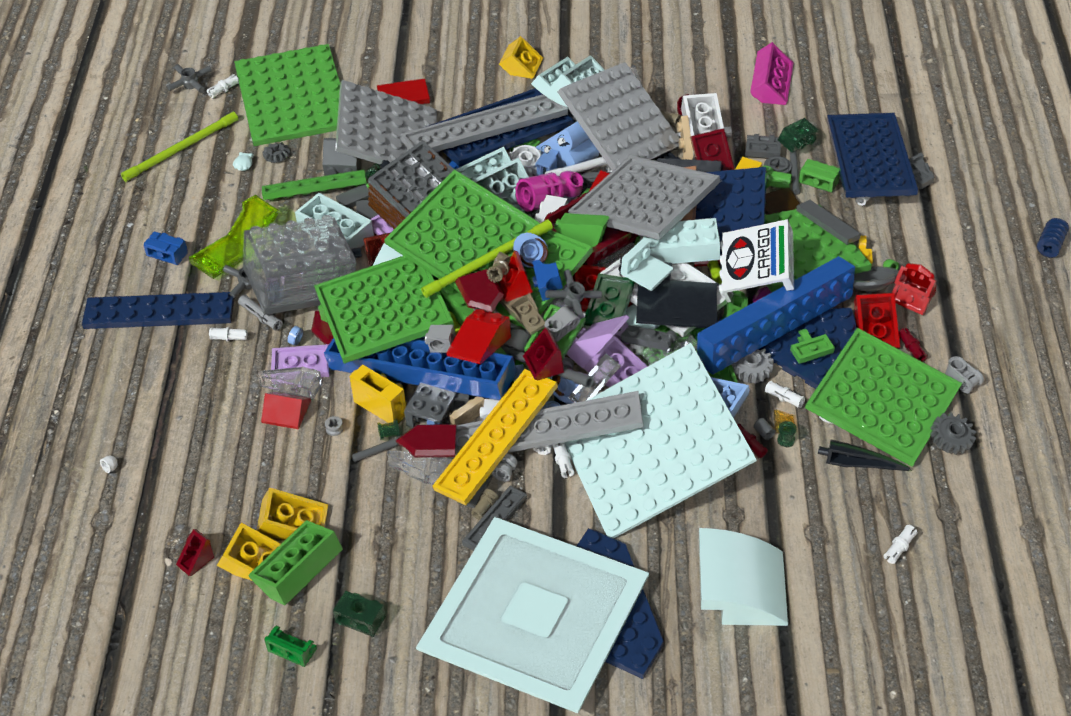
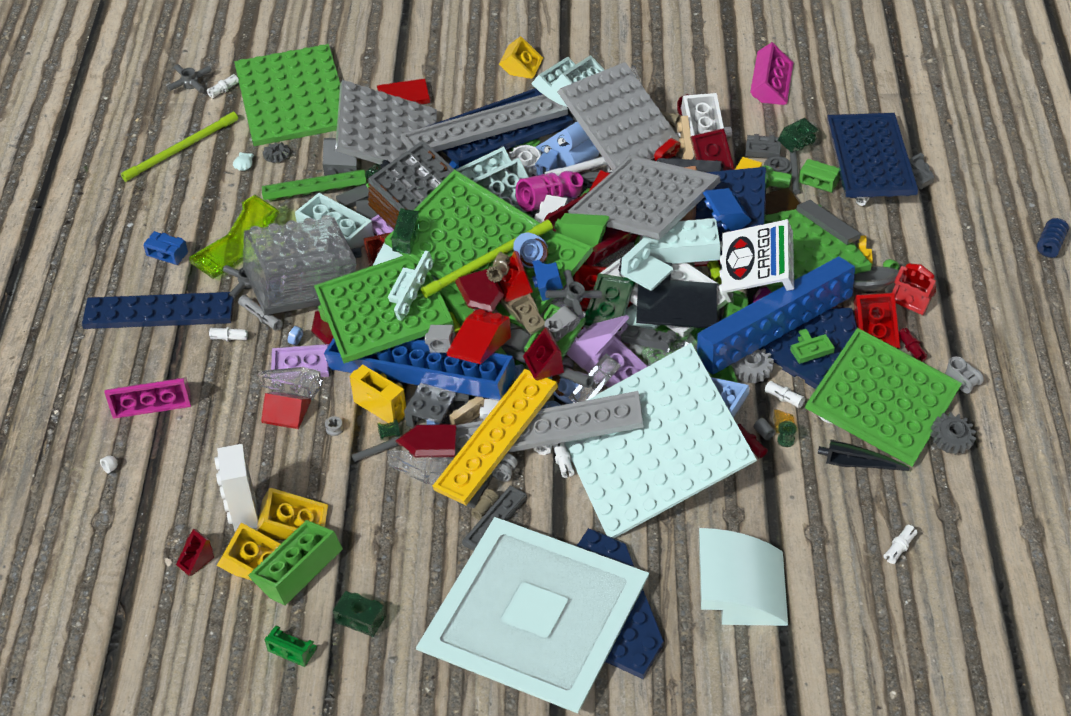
none -> dark pink slope [104,377,191,419]
none -> white brick [214,444,258,531]
none -> light aqua bracket [388,250,433,321]
none -> clear green brick [392,208,419,255]
none -> red beam [654,138,680,161]
none -> blue slope [703,188,752,231]

